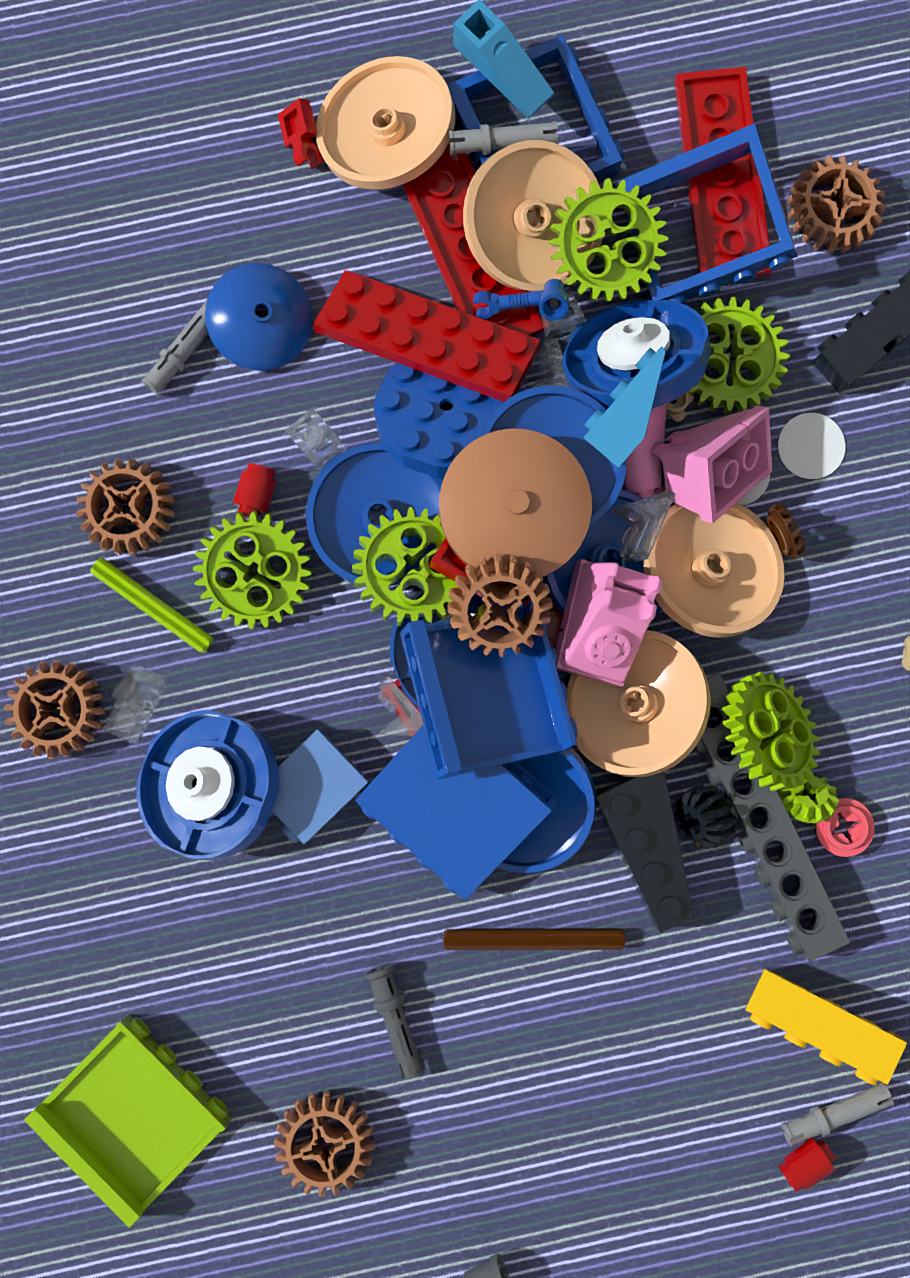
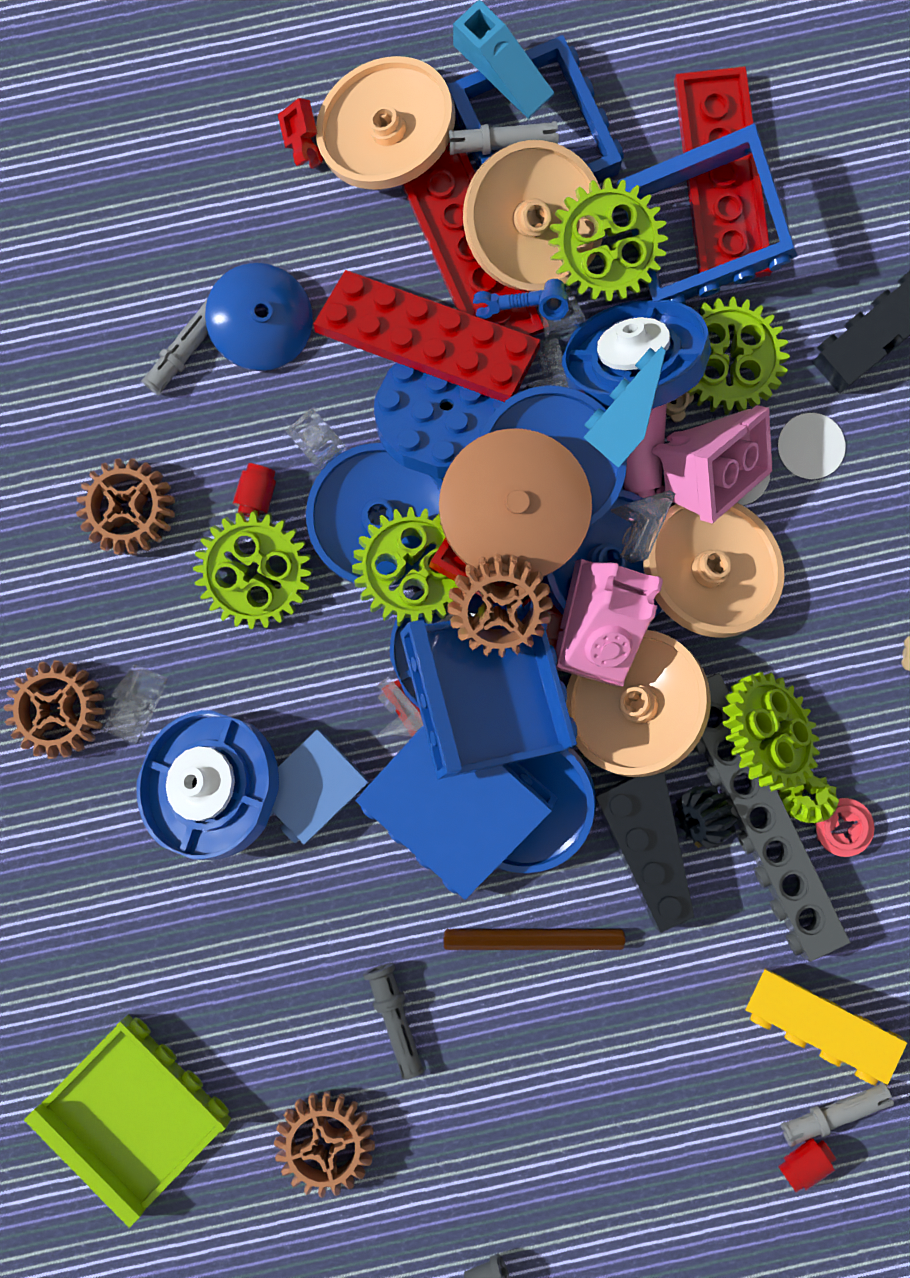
lime axle [90,558,214,653] -> none
reddish brown gear [766,503,805,559] -> none
nougat gear [787,155,886,254] -> none

